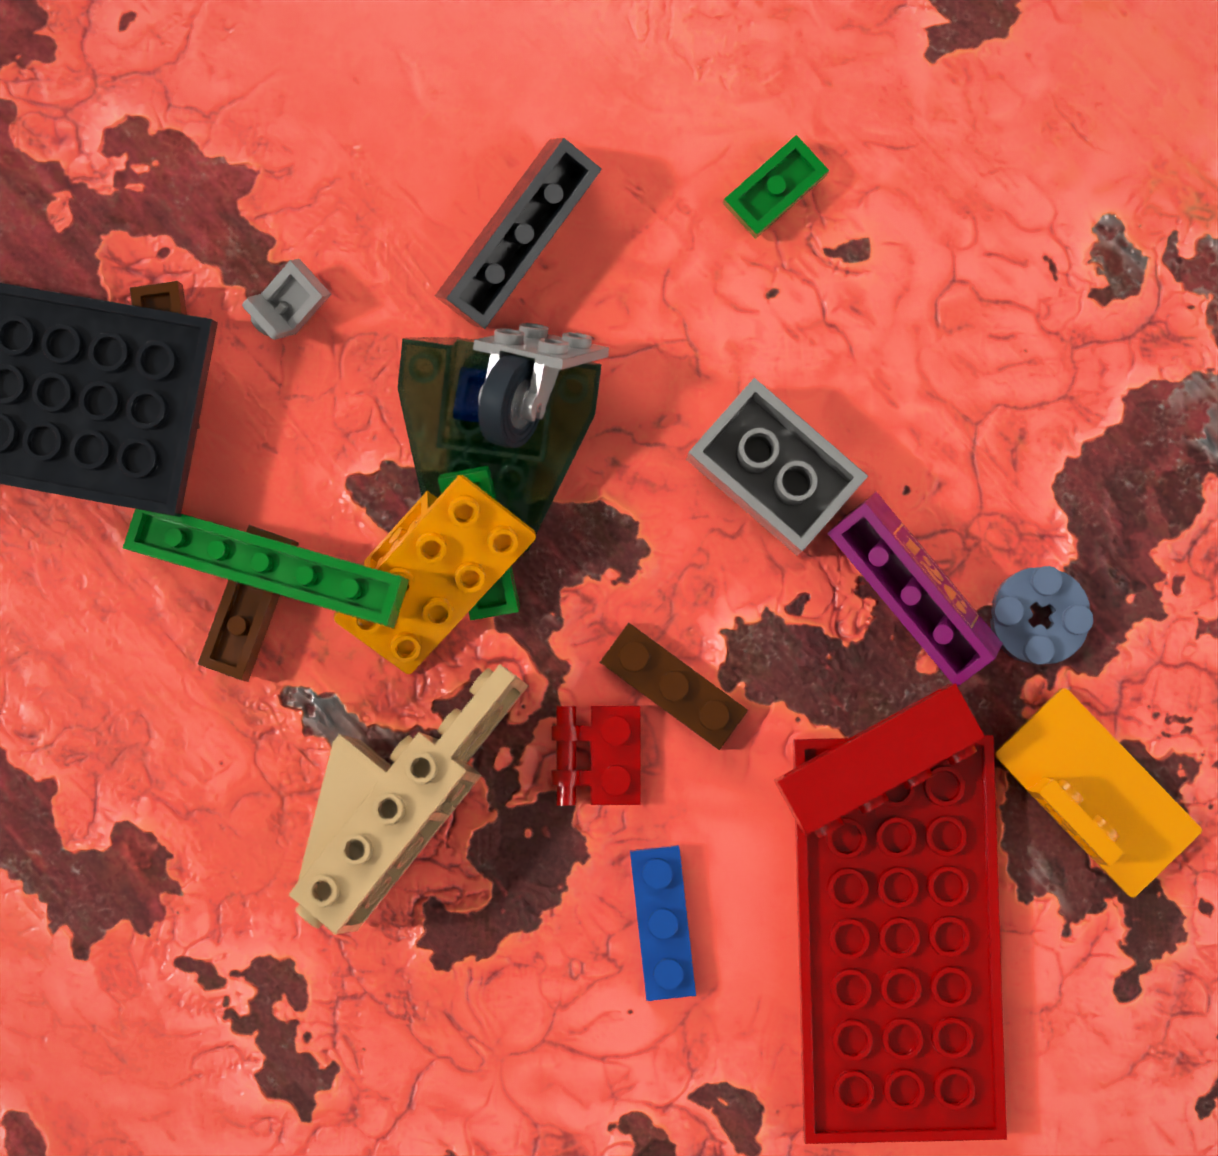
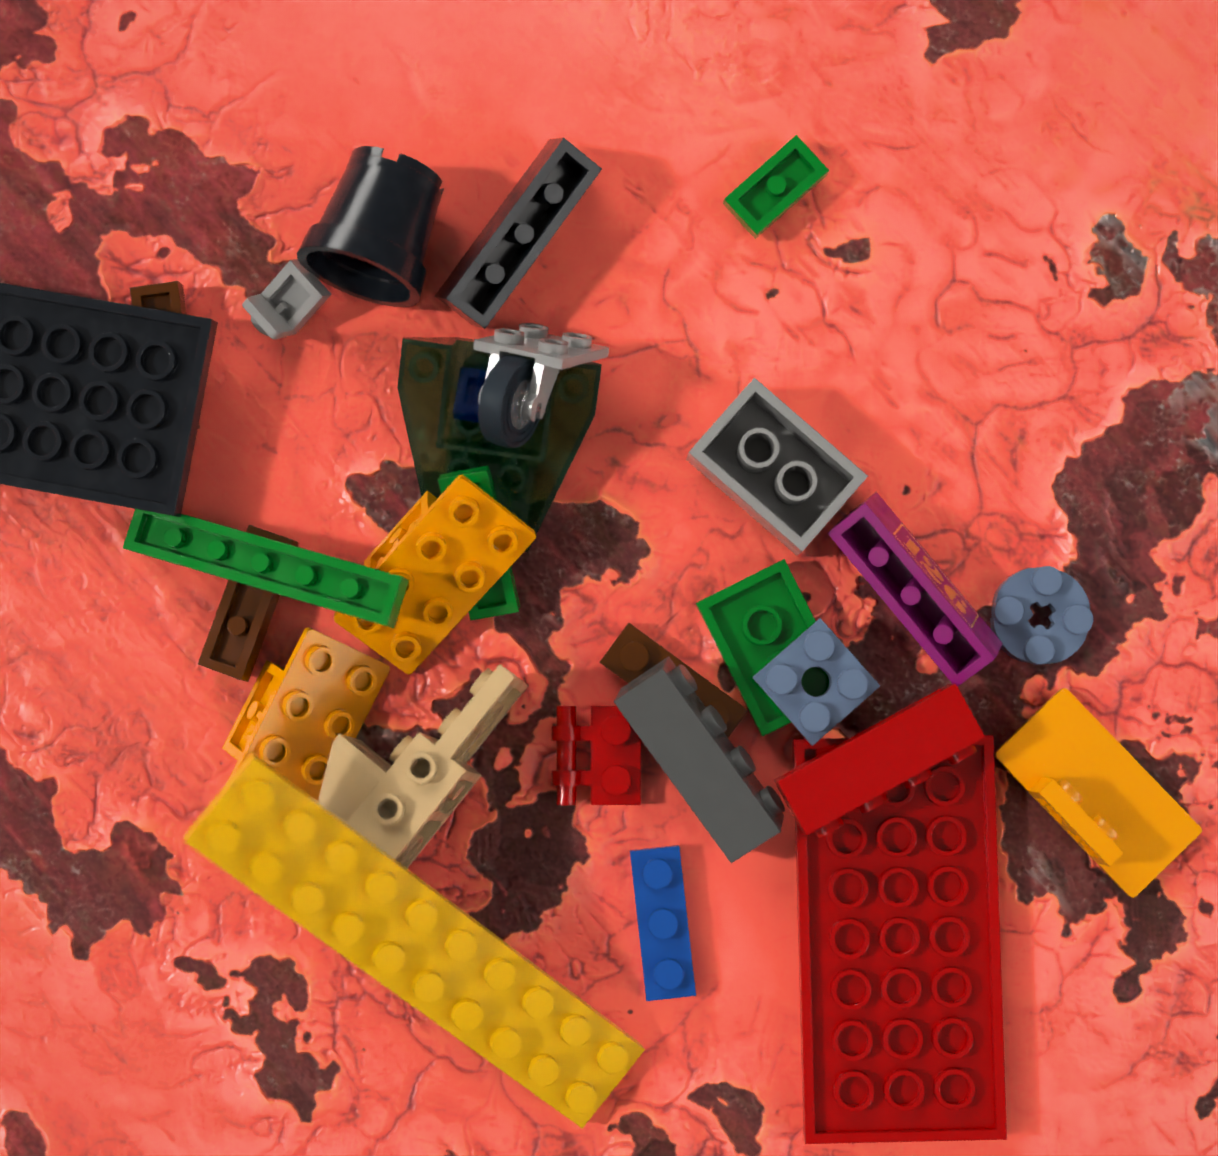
none -> yellow plate [183,753,645,1129]
none -> light orange bracket [222,627,390,802]
none -> black piece [297,146,444,307]
none -> dark grey brick [614,656,785,863]
none -> green plate [695,559,829,737]
none -> sand blue piece [752,618,880,746]

